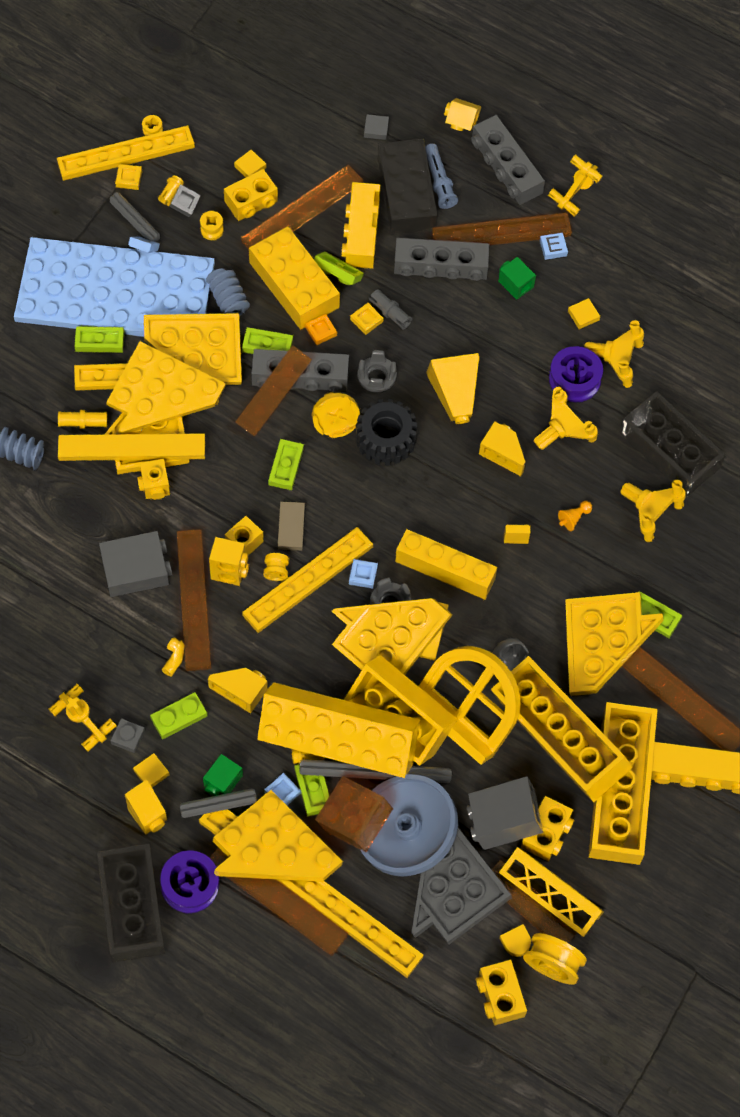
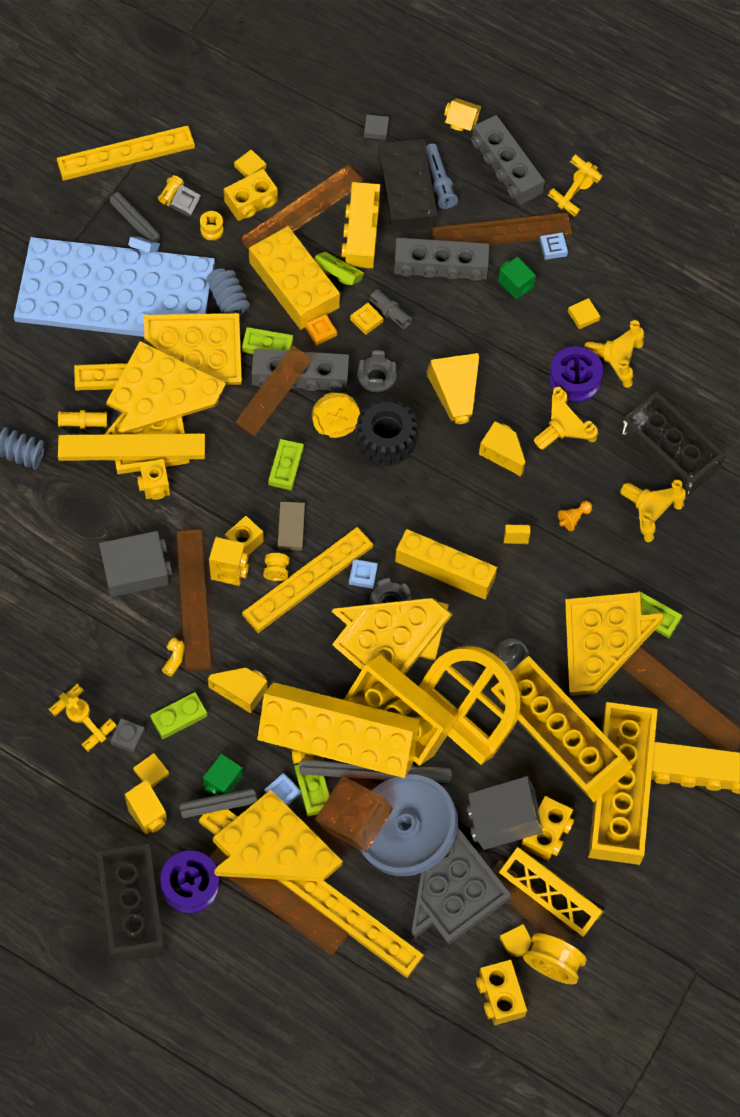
lime plate [75,326,124,353] -> none
yellow tile [115,164,142,190] -> none
yellow bush [142,115,163,136] -> none

